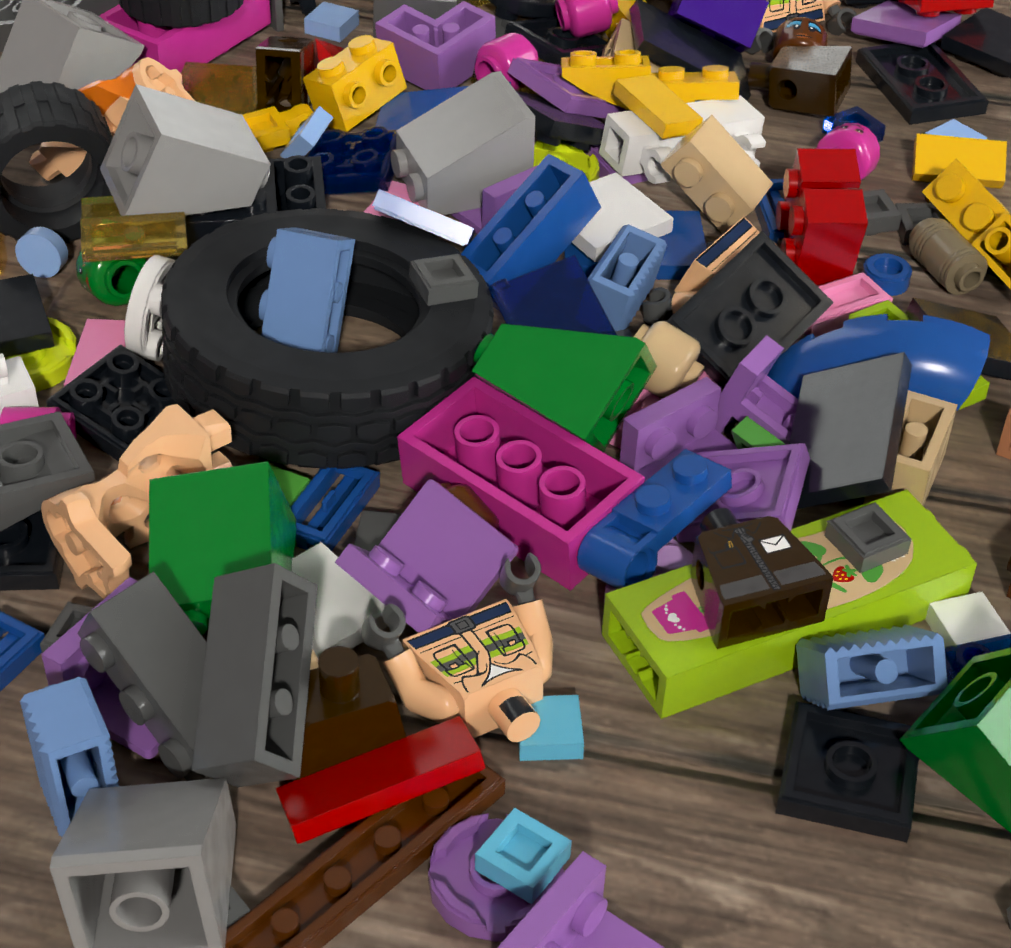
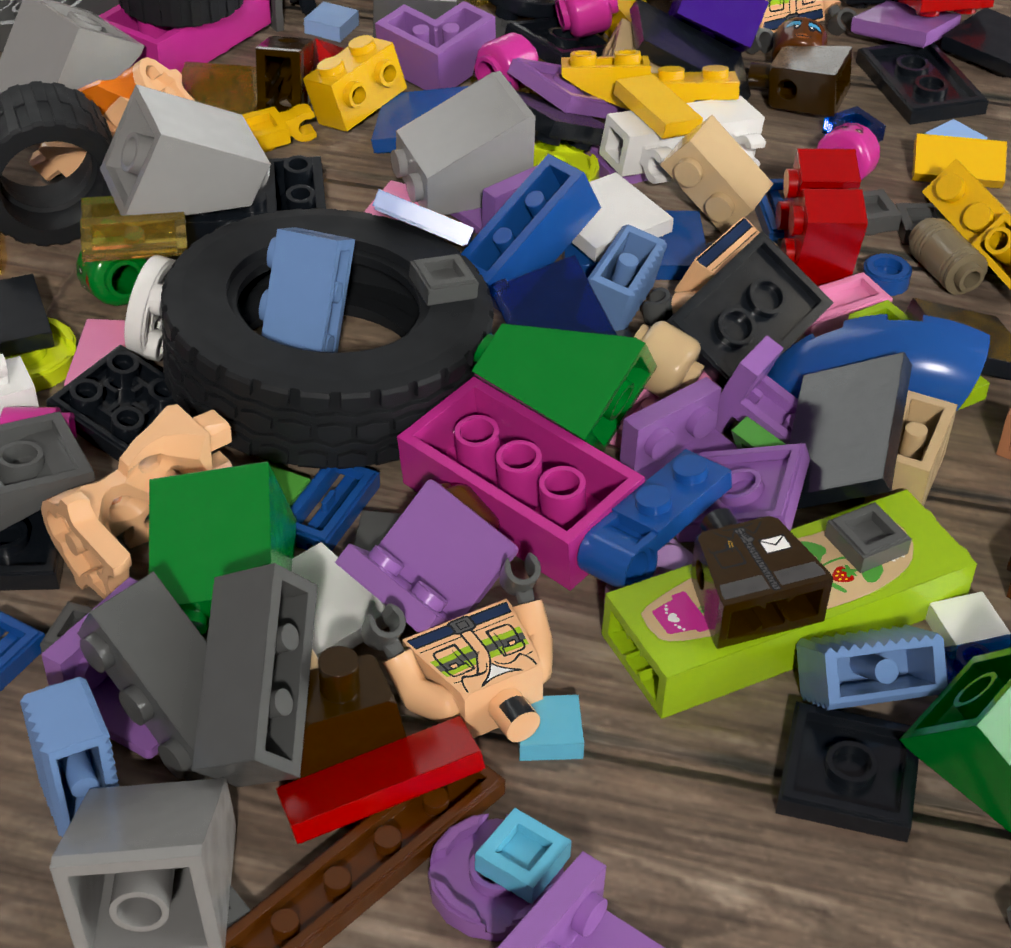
light blue tile [15,227,68,278] -> none
light blue tile [280,106,334,158] -> none
clear blue tile [308,126,396,195] -> none

